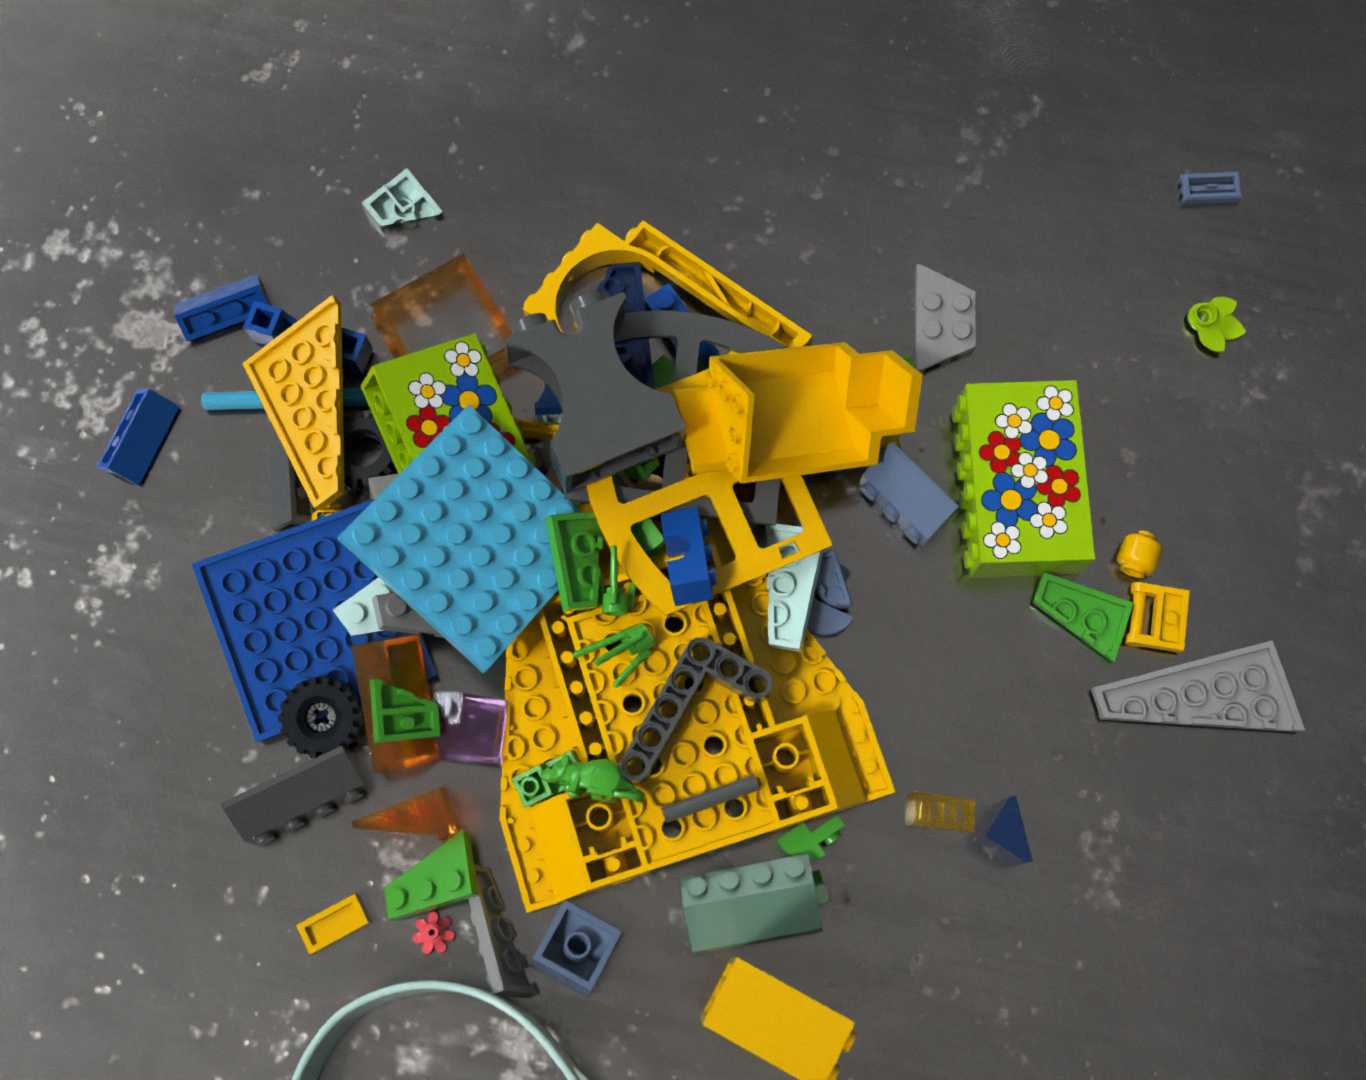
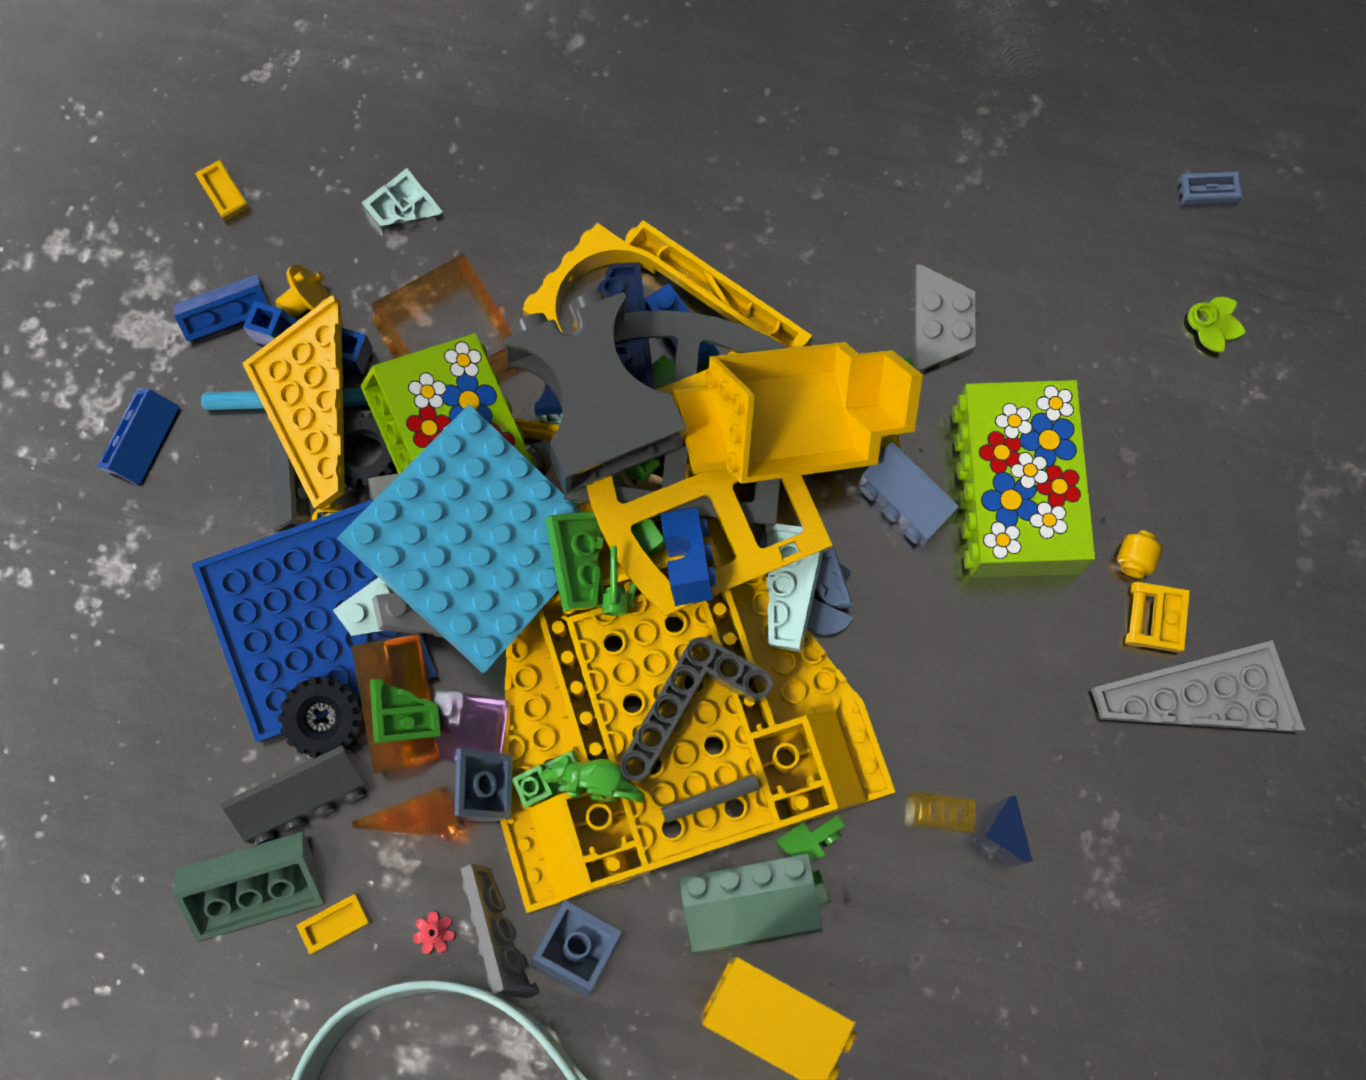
bright green wing [384,830,478,921] -> none
bright green plant [573,623,655,688] -> none
bright green wing [1032,572,1134,662] -> none
none -> sand green slope [173,831,324,942]
none -> yellow tile [195,160,250,222]
none -> yellow piece [275,264,330,319]
none -> sand blue slope [454,748,513,822]

